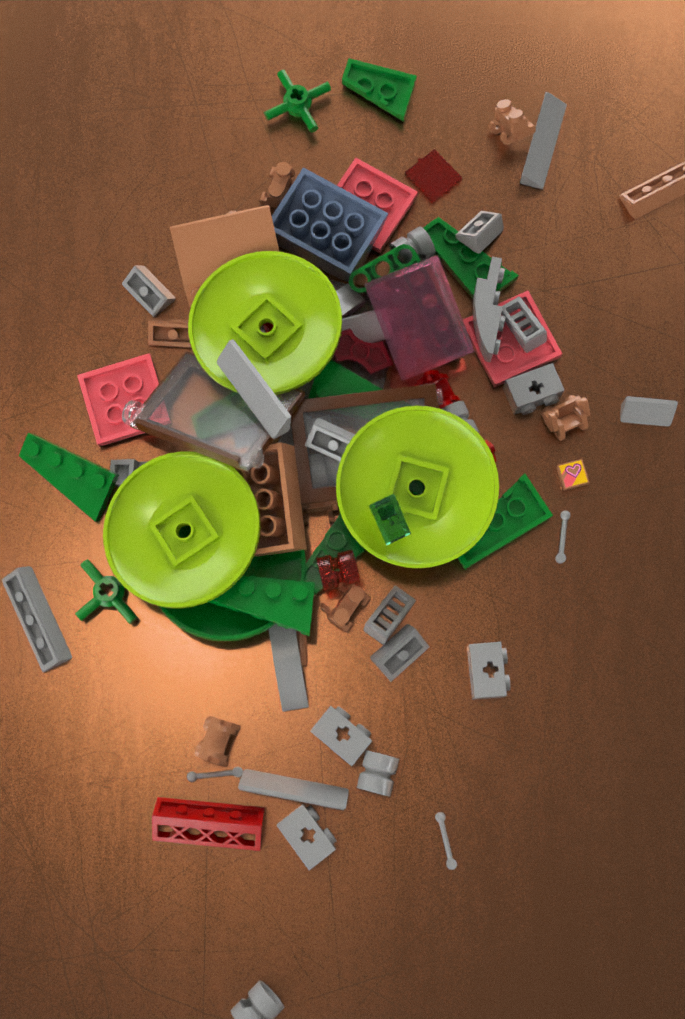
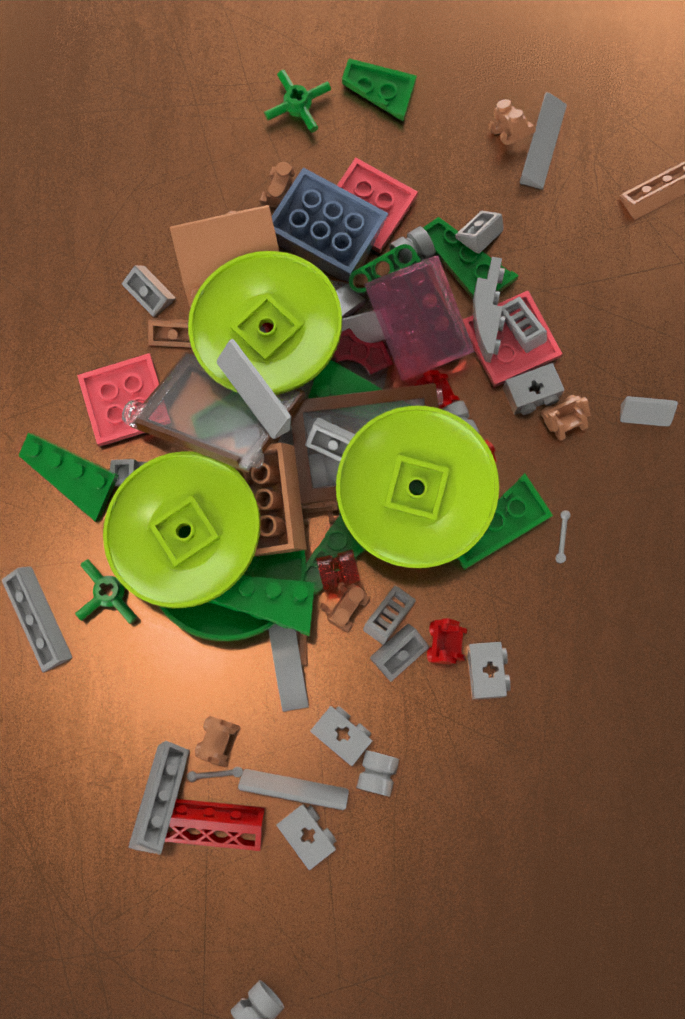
clear green slope [368,493,411,545] -> none
clear red piece [405,149,462,203] -> none
light grey hinge [435,812,457,870] -> none
tile [556,459,590,491] -> none
none -> light grey slope [129,741,189,854]
none -> red piece [427,618,467,665]

